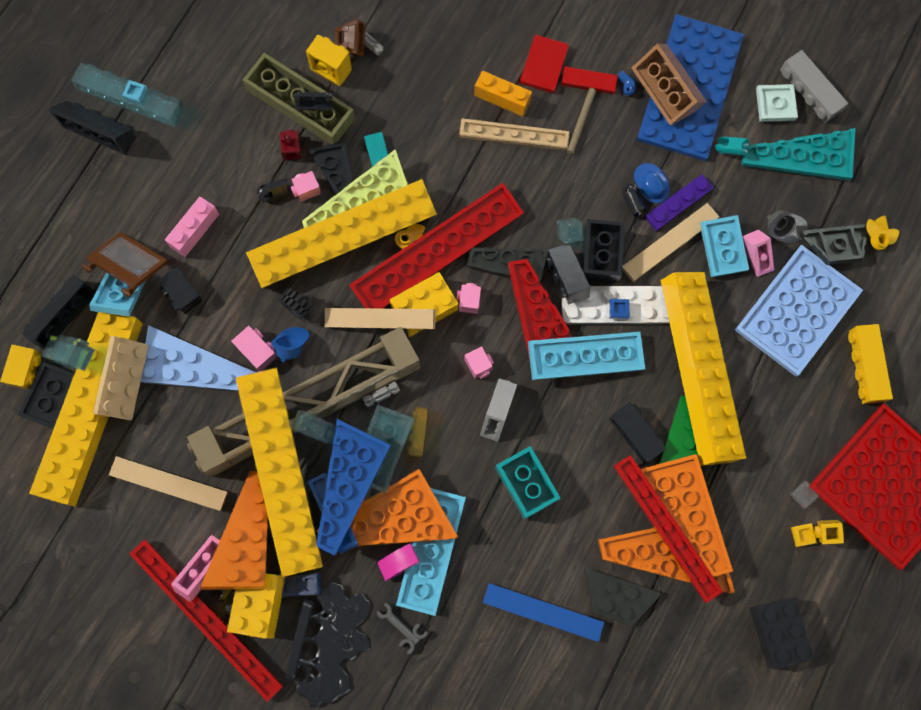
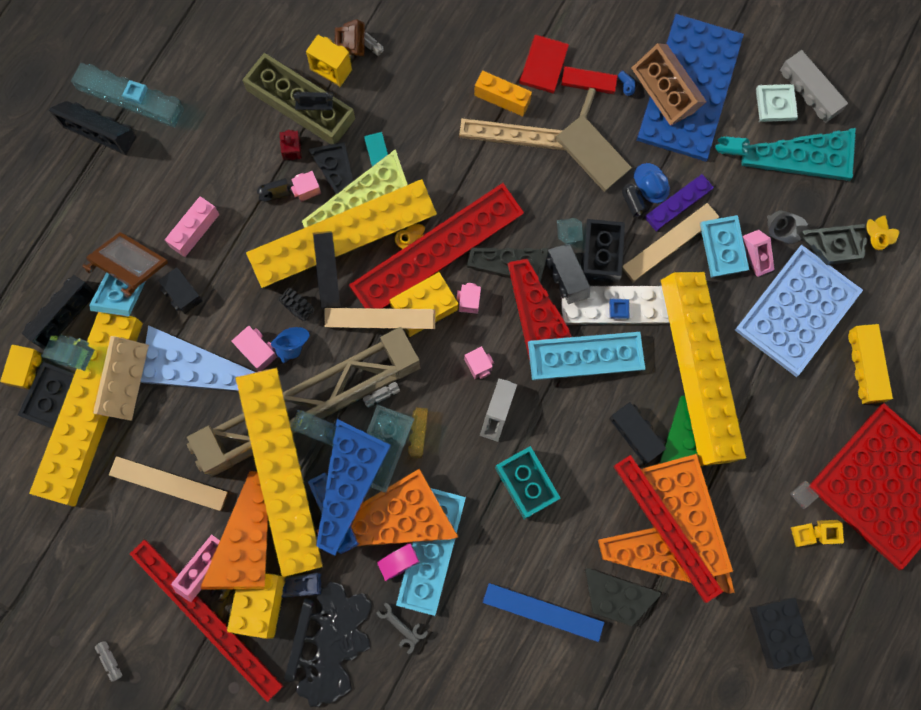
none -> light grey axle [95,641,122,681]
none -> black tile [312,231,340,309]
none -> dark tan tile [555,114,631,192]

